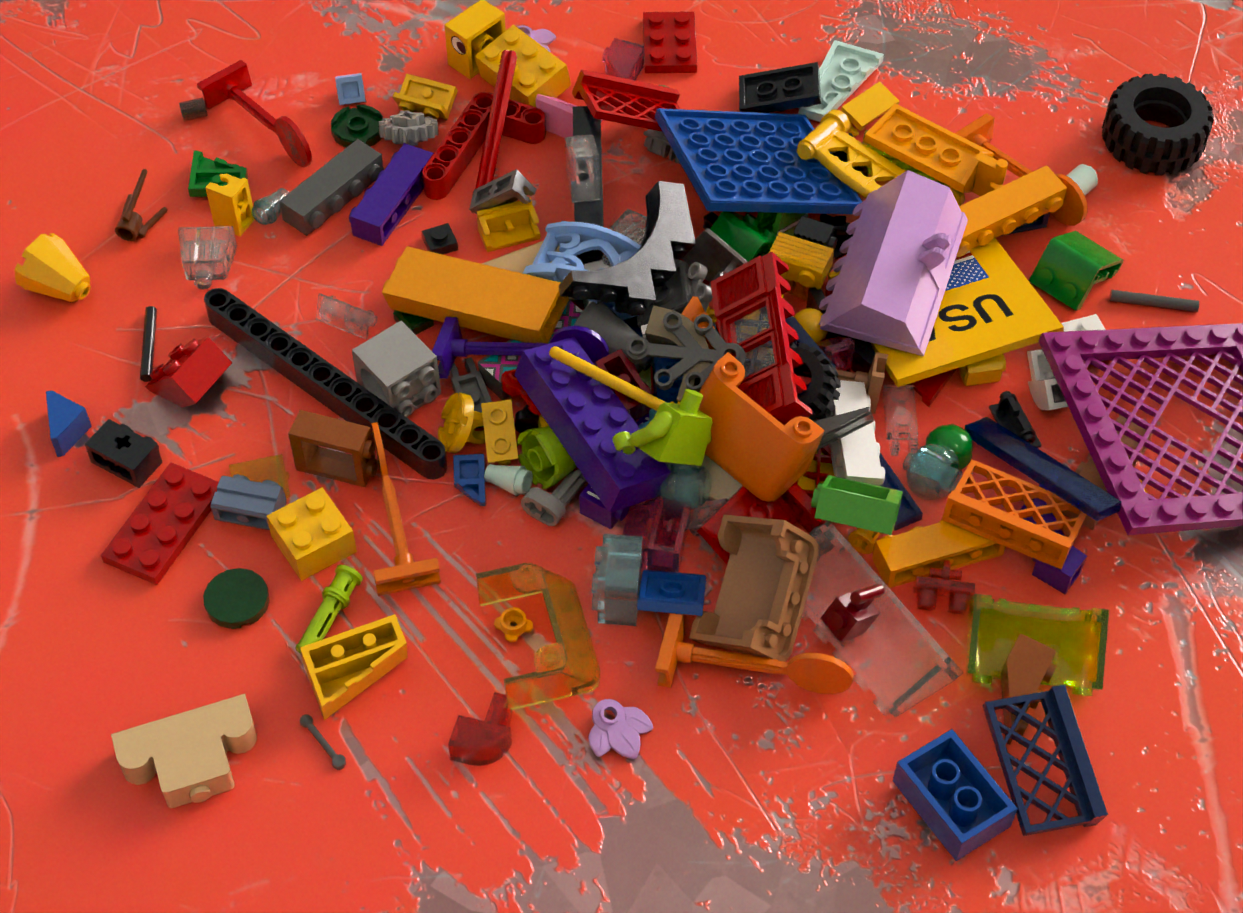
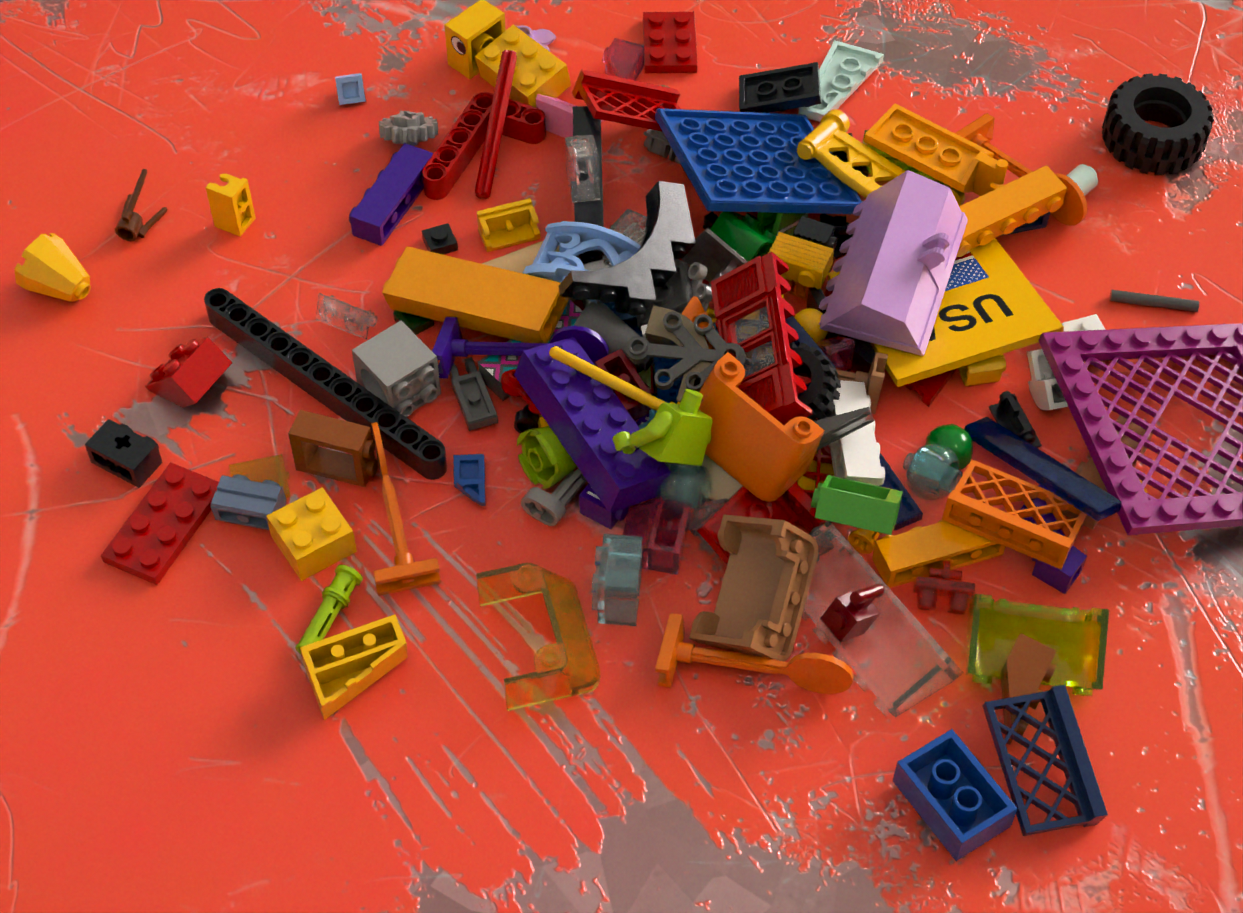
blue slope [46,390,92,457] -> none
tan brick [111,694,257,808] -> none
black bar [140,306,157,382] -> none
clear torso [178,226,237,289] -> none
clear smoke hinge [179,98,208,121] -> none
green wing [188,151,248,197] -> none
red piece [197,60,312,167] -> none
dark green tile [203,568,269,629] -> none
clear light blue cone [252,188,289,225] -> none
dark grey brick [279,139,384,236] -> none
dark grey hinge [300,714,346,770] -> none
dark green tile [331,105,383,148] -> none
yellow bracket [392,74,458,120] -> none
yellow tile [438,392,485,454] -> none
clear red brick [448,692,513,766] -> none
flat silver hinge [469,169,536,214] -> none
yellow hinge [481,399,519,465] -> none
light aqua cone [484,464,533,496] -> none
light orange plate [494,607,533,642] -> none
lavender plate [588,699,653,760] -> none
blue tile [637,570,706,616] -> none
yellow hinge [841,81,900,137] -> none
clear hinge [883,385,918,456] -> none
green piece [1029,231,1124,311] -> none

